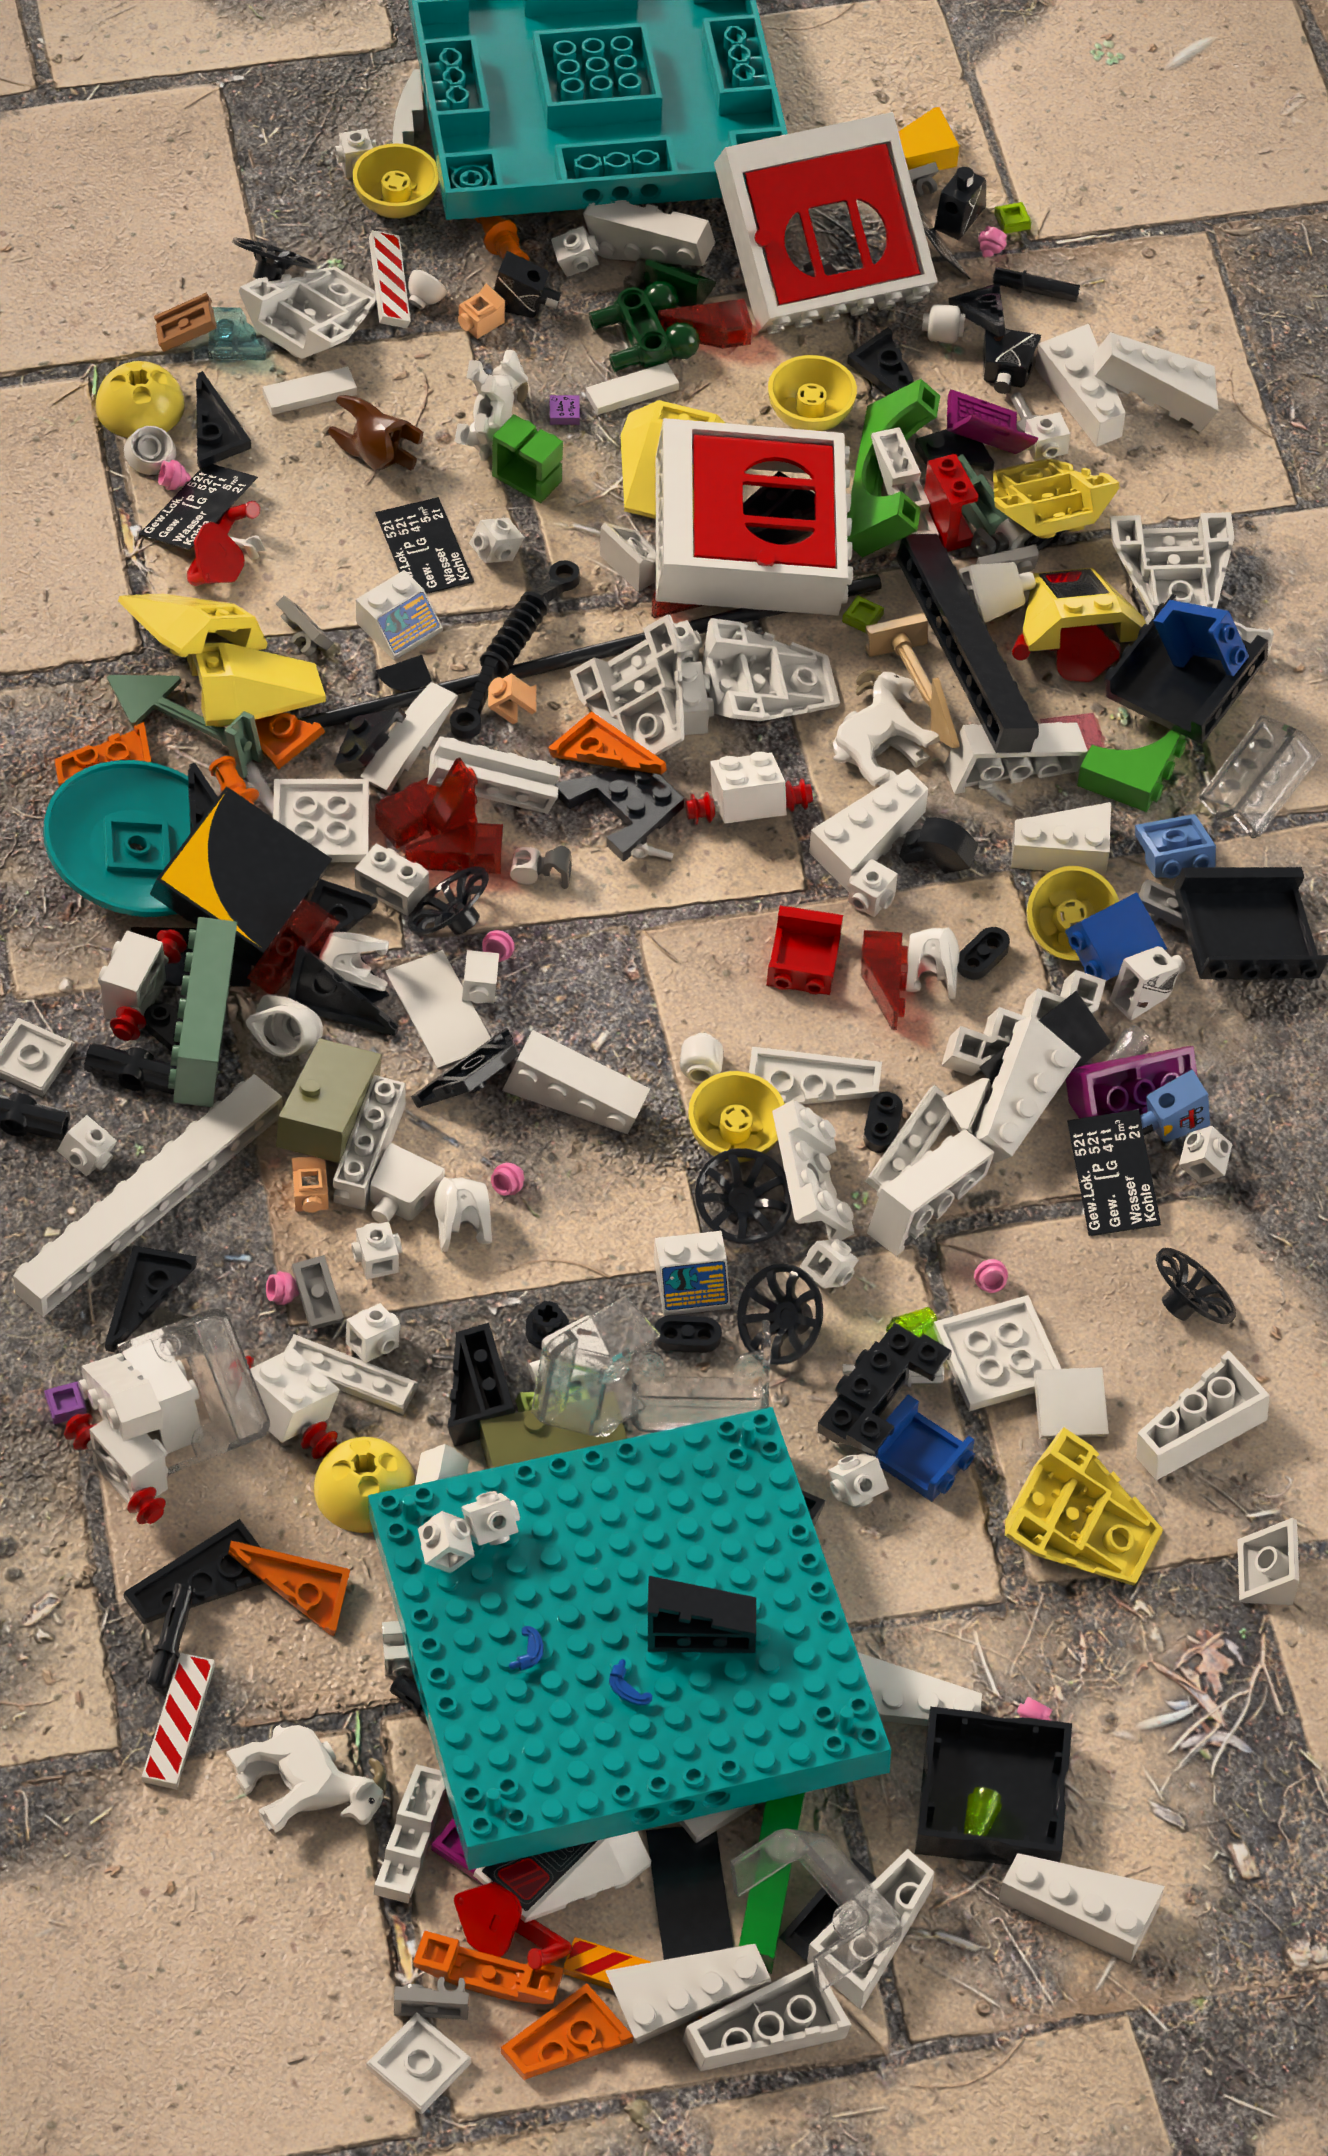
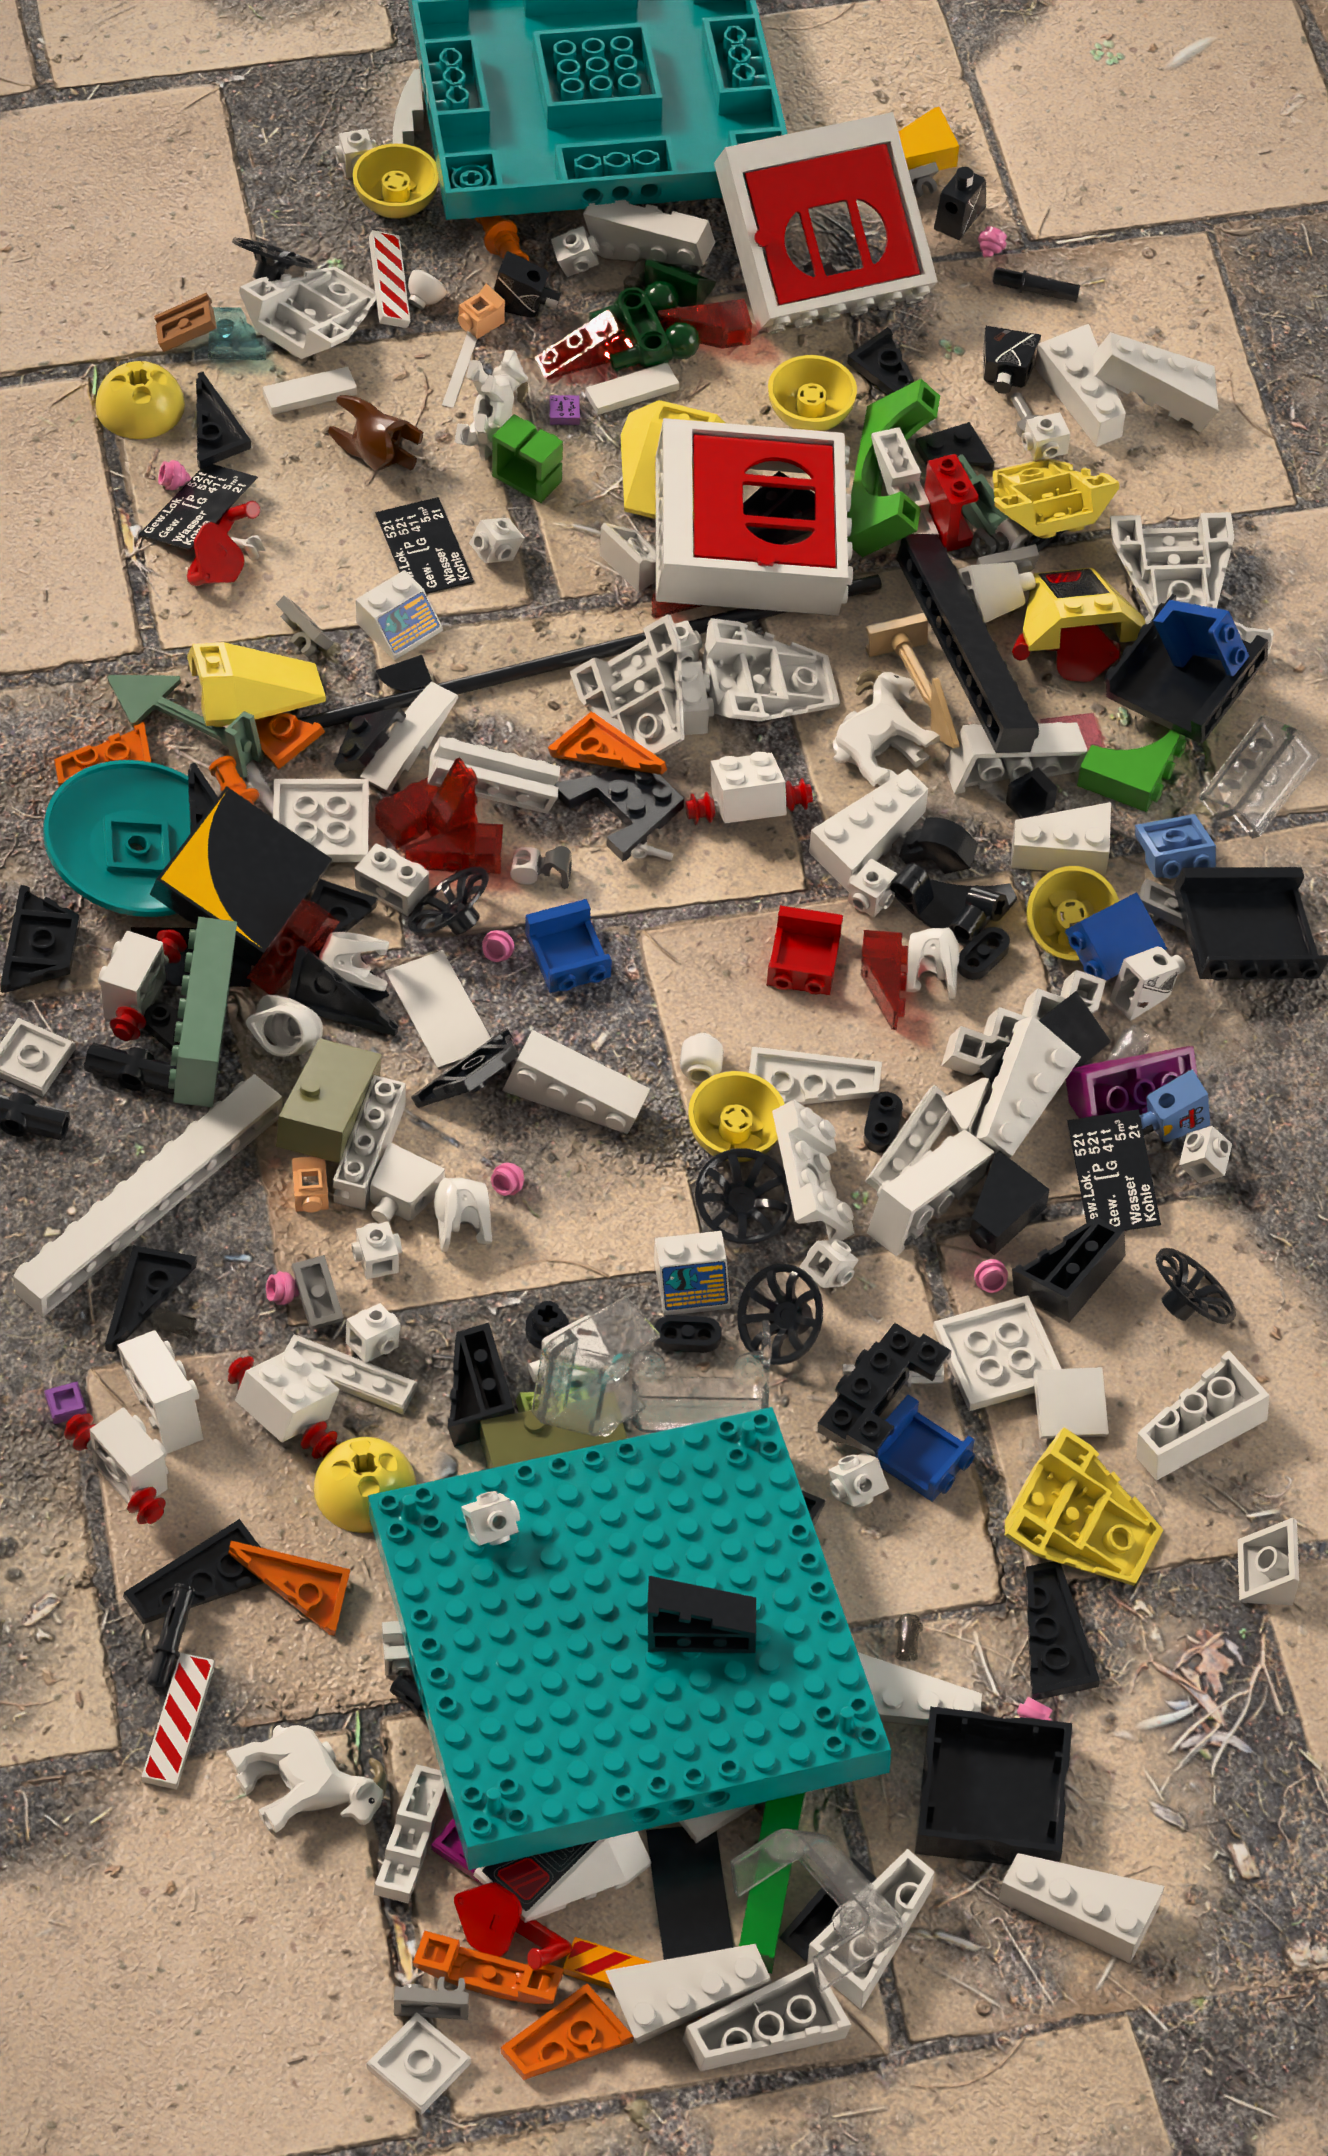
white brick [57,1115,117,1177] -> none
white brick [78,1353,163,1441] -> none
light yellow wedge [118,594,268,657] -> none
clear windscreen [118,1309,270,1476] -> none
white hat [124,426,176,475] -> none
white brick [415,1444,469,1485] -> none
white brick [418,1511,475,1573] -> none
black piece [450,560,580,739] -> none
white brick [462,950,499,1004] -> none
light nougat window [488,673,536,724] -> none
blue piece [509,1626,543,1671] -> none
blue piece [609,1659,652,1706] -> none
lime tile [842,595,884,634] -> none
clear neon green cone [886,1307,937,1338] -> none
black sticker [918,206,970,279] -> none
white head [922,304,965,344] -> none
magenta piece [947,389,1038,454] -> none
black wing [948,283,1006,337] -> none
clear neon green cone [964,1787,1002,1836] -> none
lime tile [994,202,1032,234] -> none
none -> black wing [0,885,80,993]
none -> white sticker [442,331,477,408]
none -> blue panel [525,899,612,993]
none -> clear red slope [535,309,633,380]
none -> black panel [890,864,1017,945]
none -> clear smoke pin [895,1614,923,1662]
none -> black slope [969,1151,1050,1255]
none -> black panel [1006,767,1058,819]
none -> black wedge [1012,1217,1126,1323]
none -> black wing [1025,1561,1100,1700]

